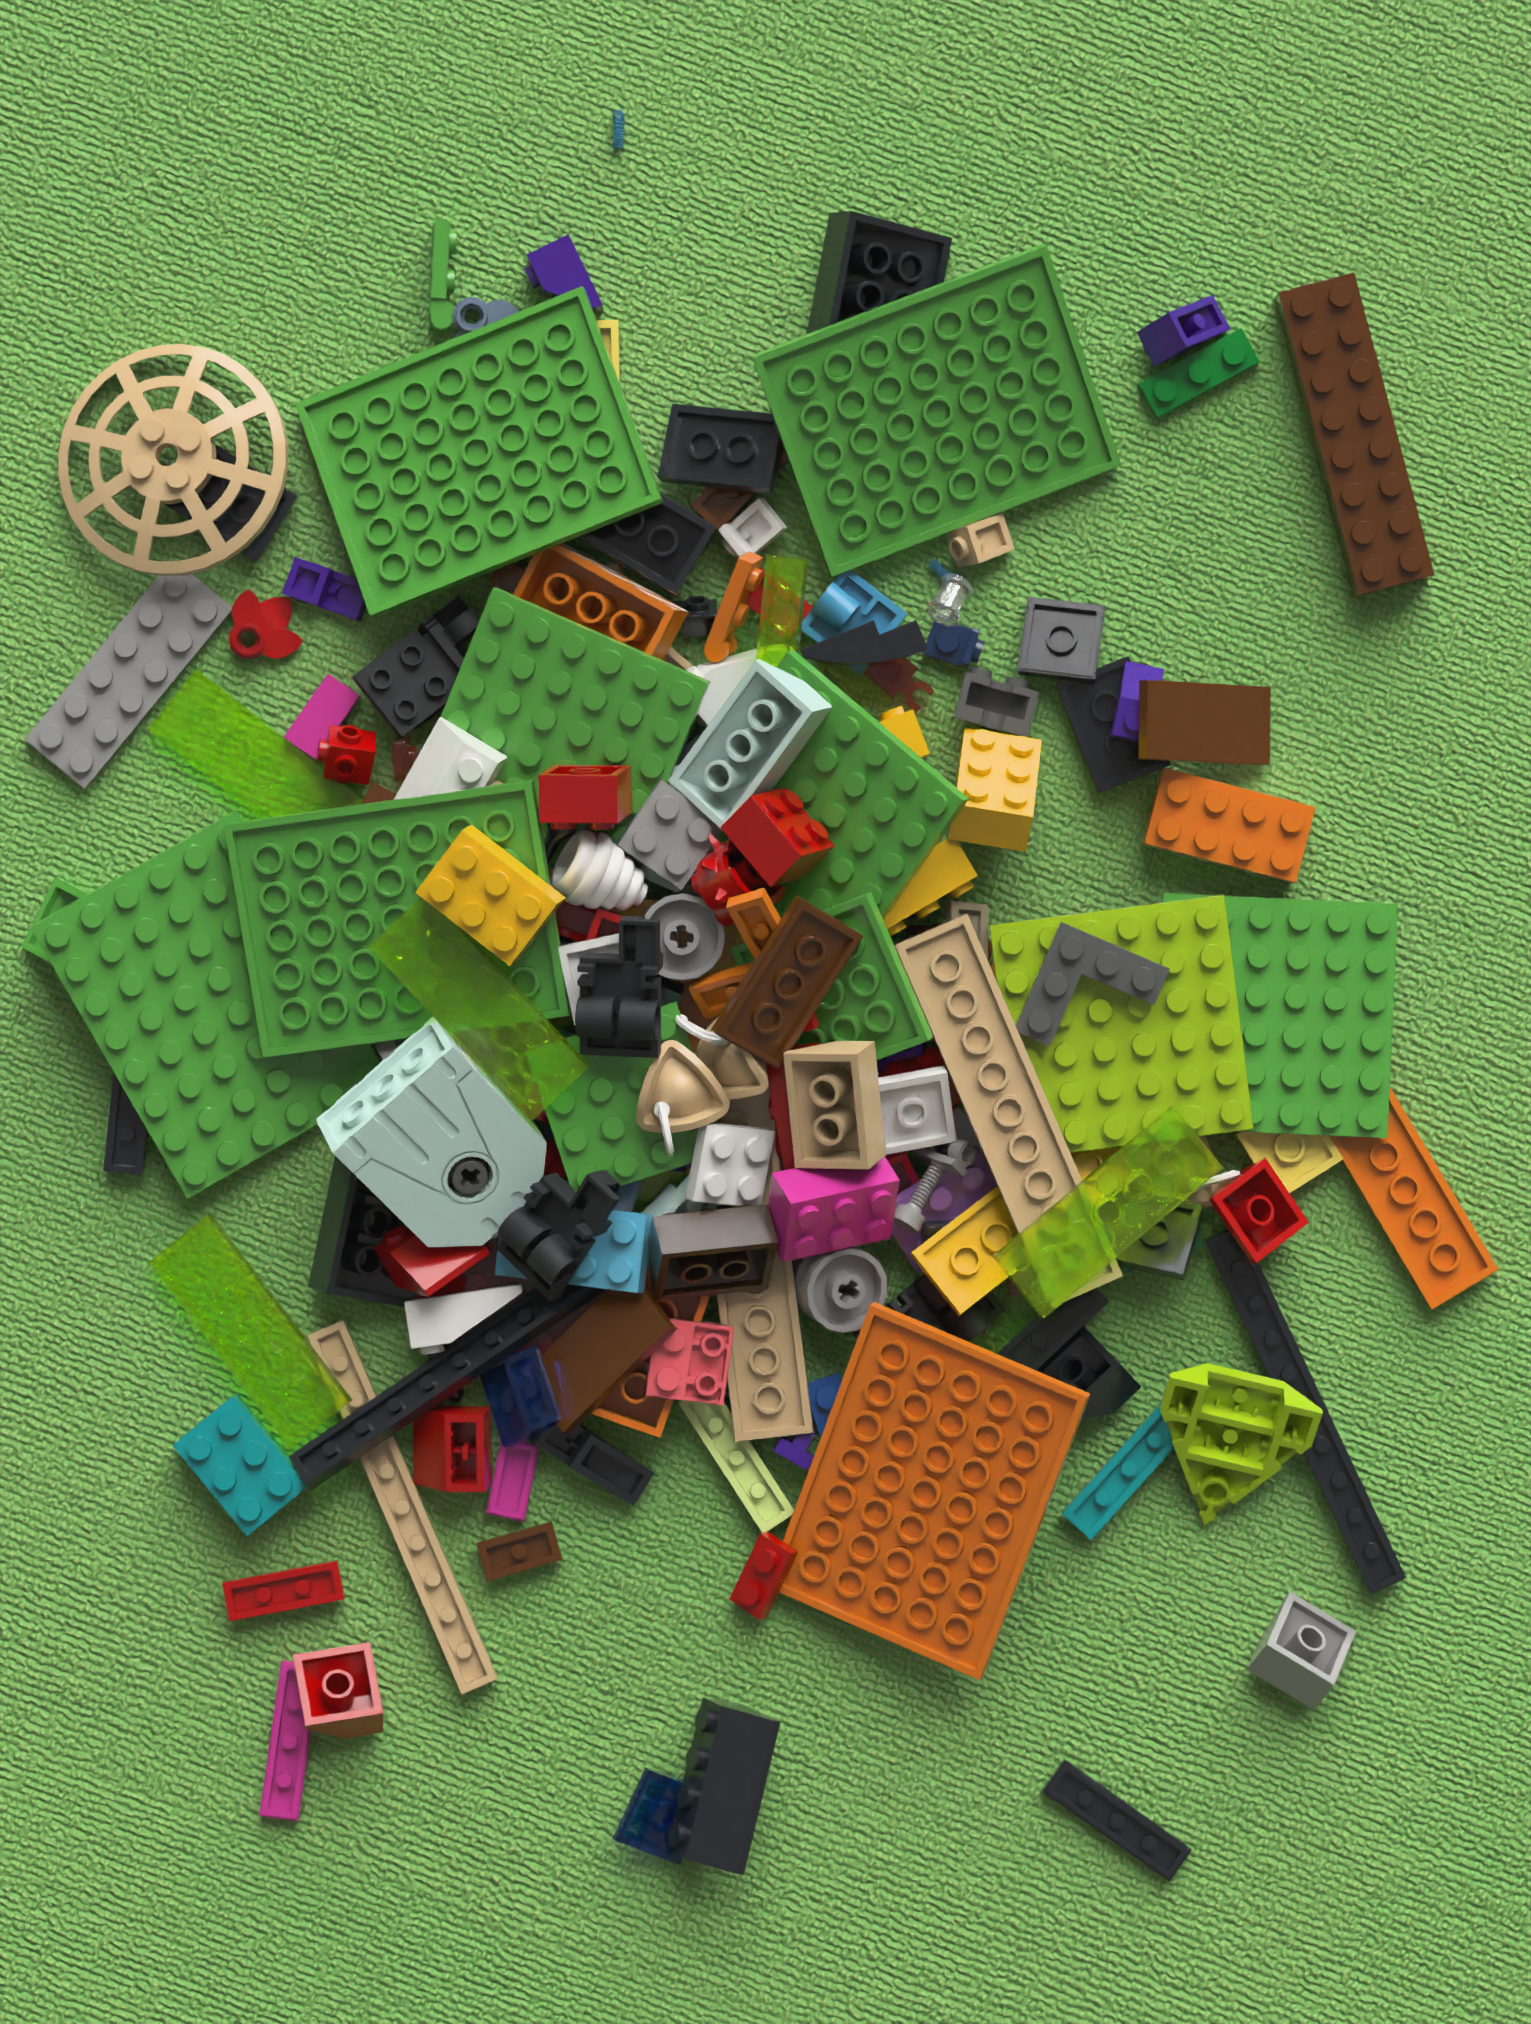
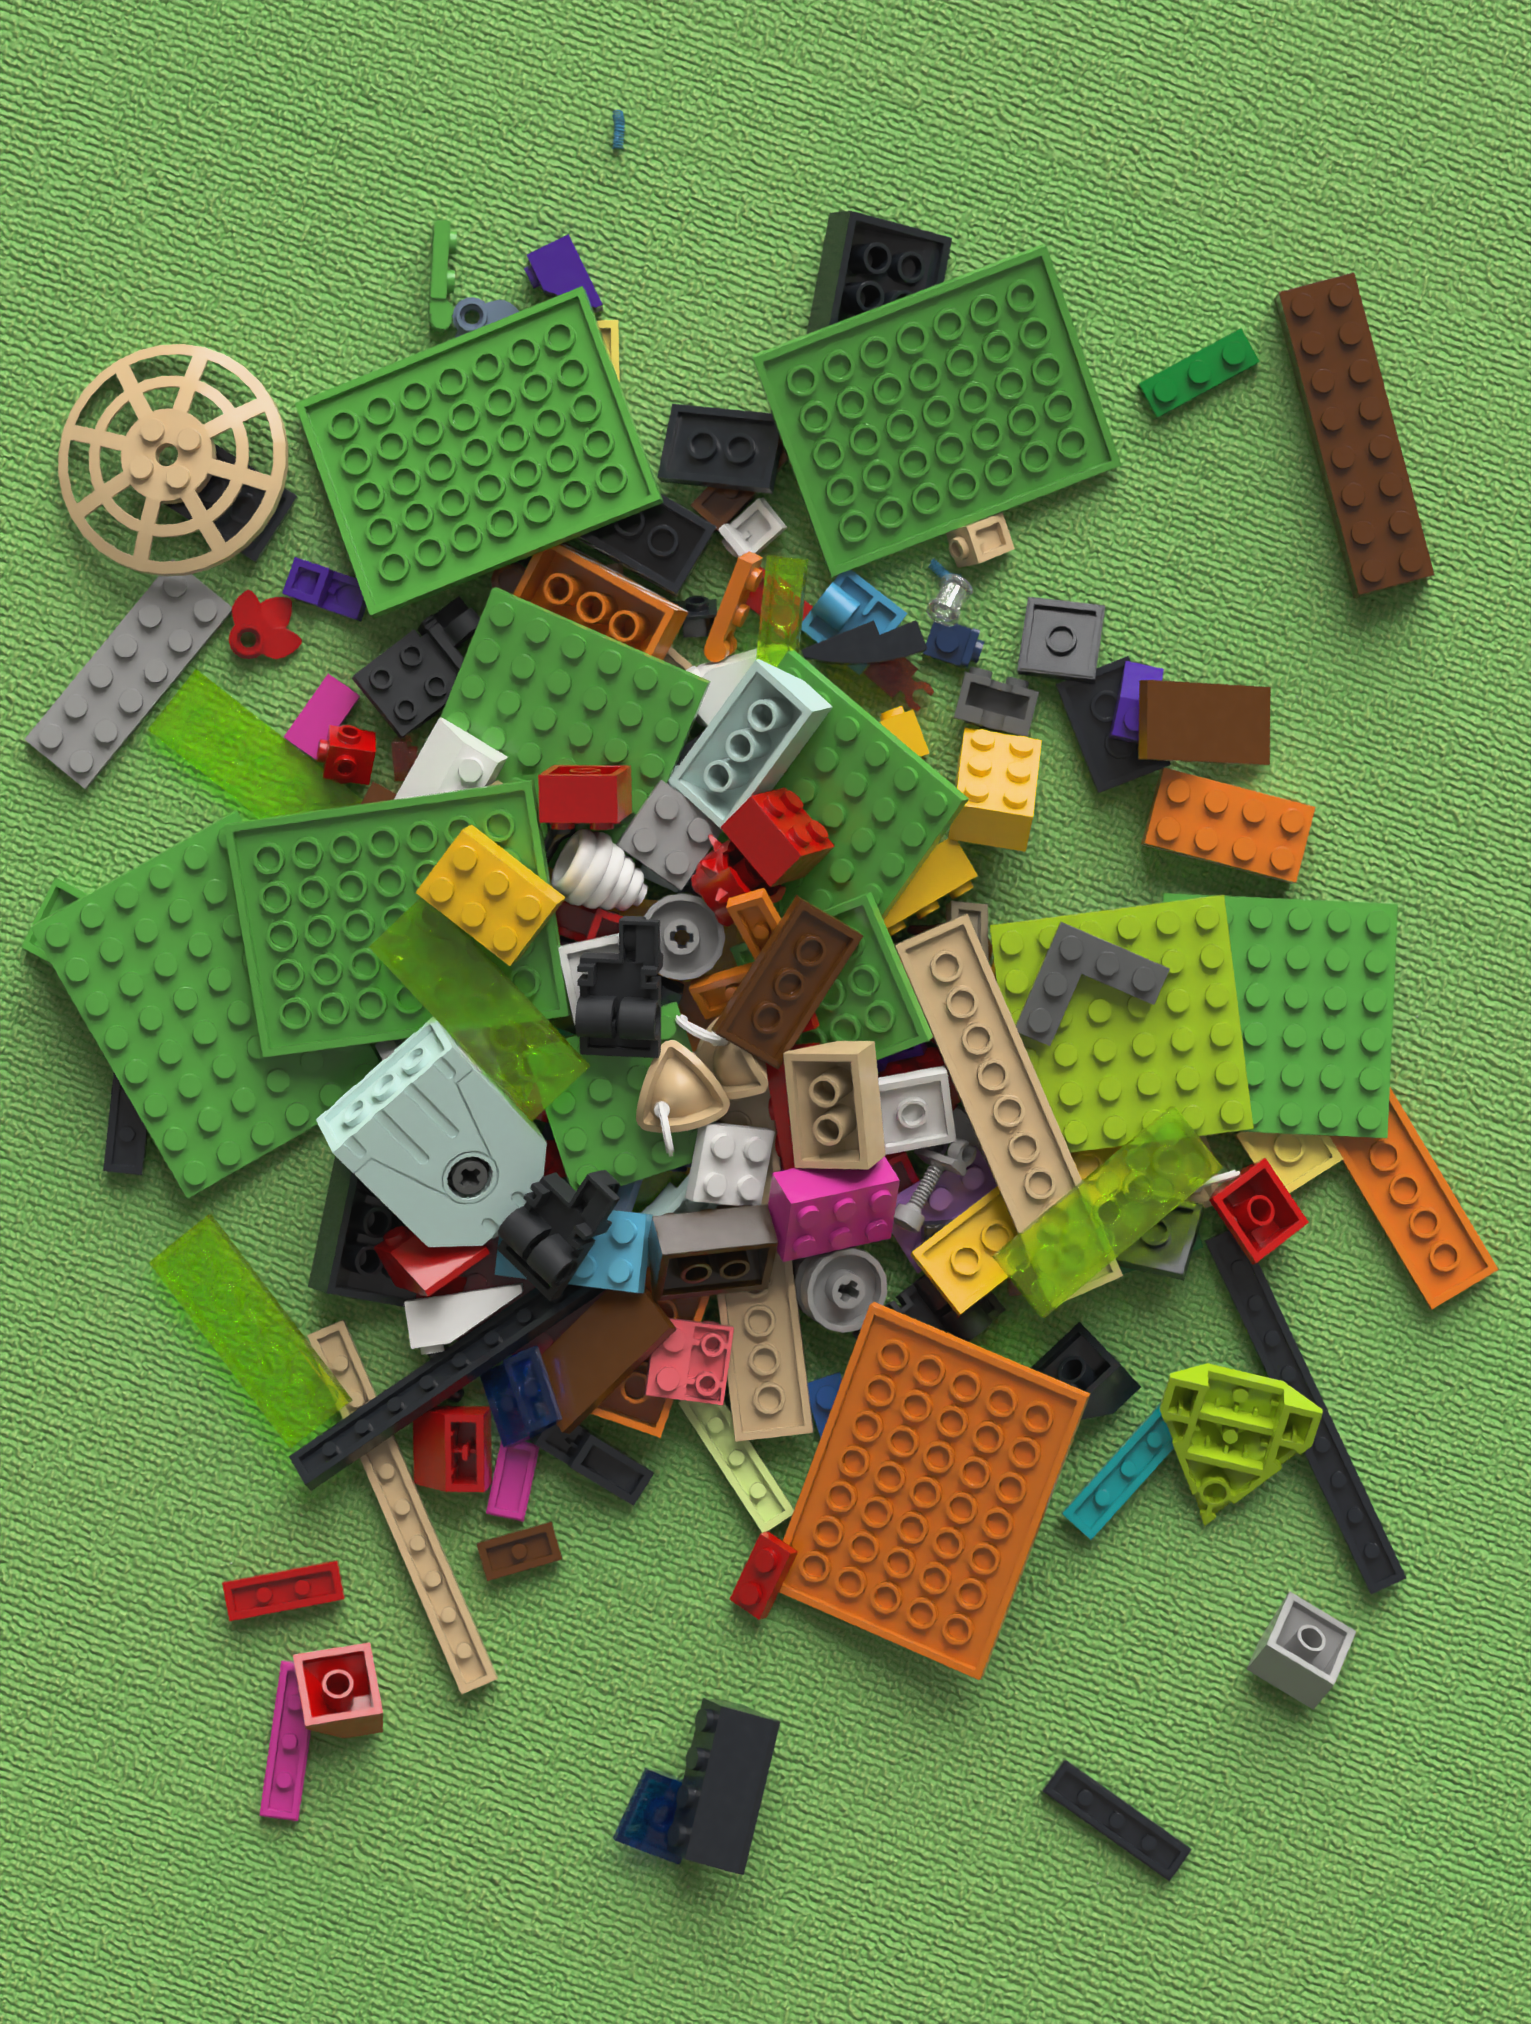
teal piece [173,1393,307,1536] -> none
dark purple tile [773,1431,815,1471] -> none
black plate [997,1288,1109,1371] -> none
dark purple slope [1137,295,1230,367] -> none

